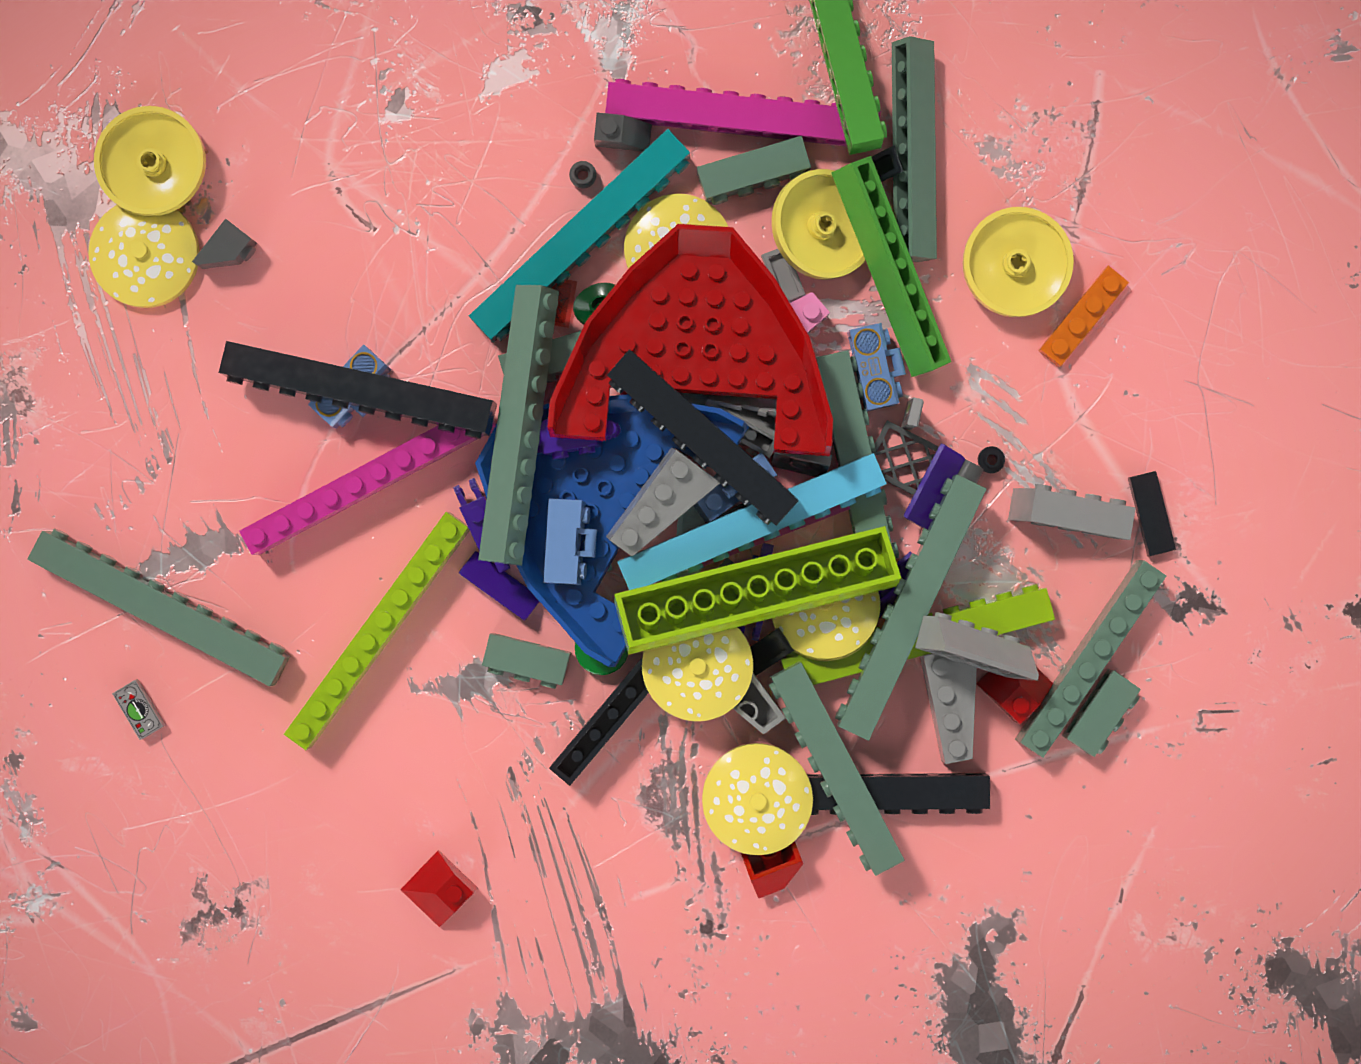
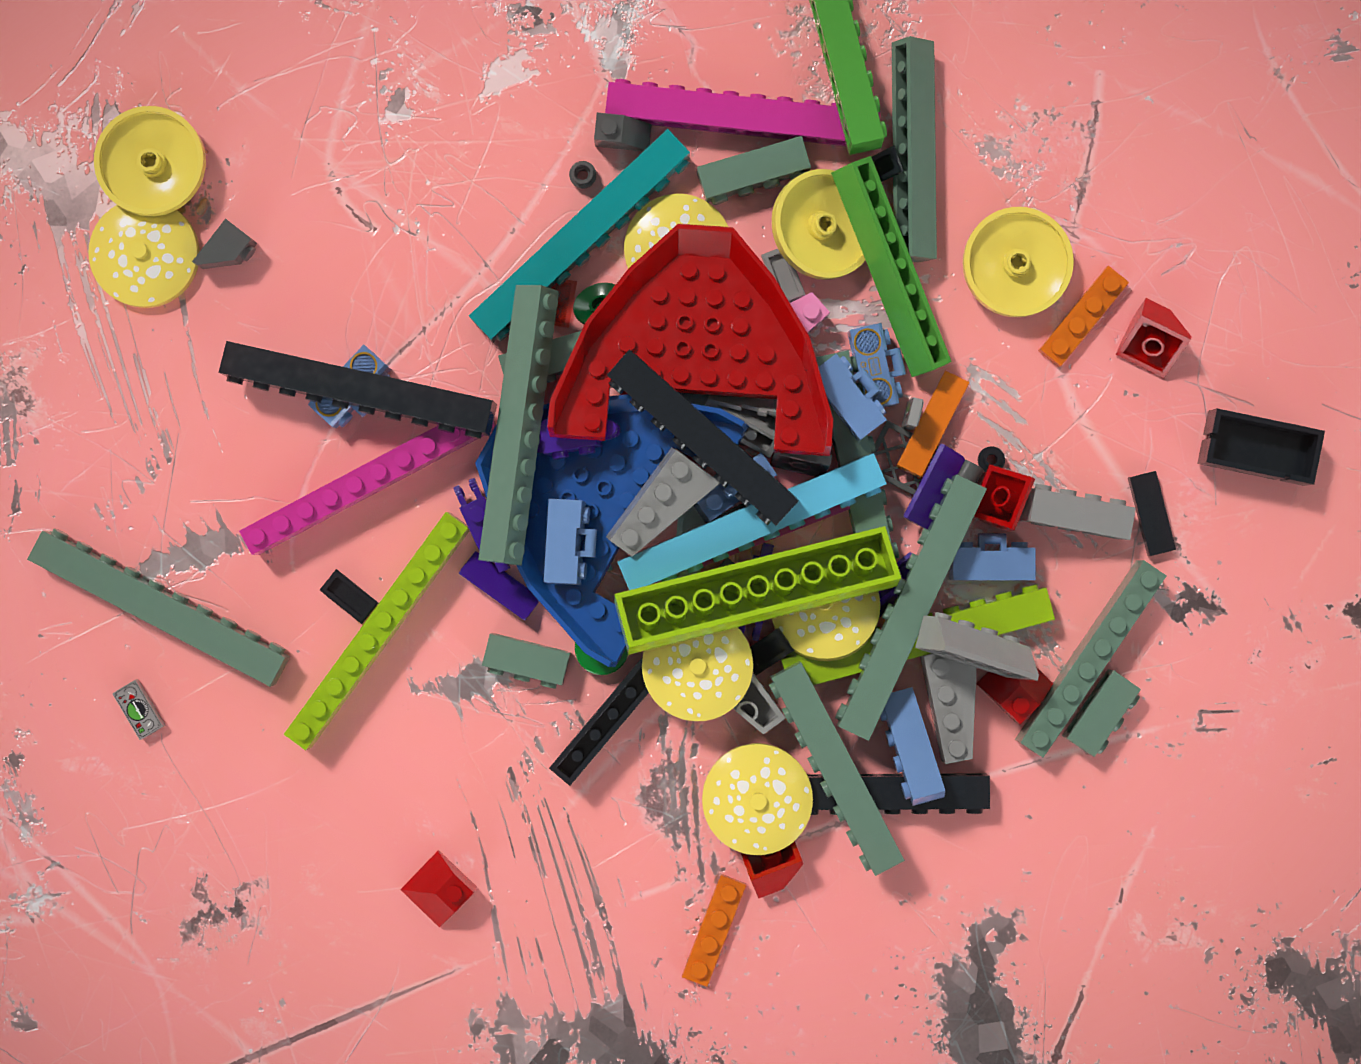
none -> black tile [320,569,379,624]
none -> orange plate [682,874,746,987]
none -> medium blue piece [818,354,887,441]
none -> medium blue brick [880,687,945,806]
none -> orange tile [896,370,970,479]
none -> medium blue piece [949,533,1036,580]
none -> red slope [974,464,1035,531]
none -> red slope [1115,298,1192,378]
none -> black piece [1197,408,1325,486]

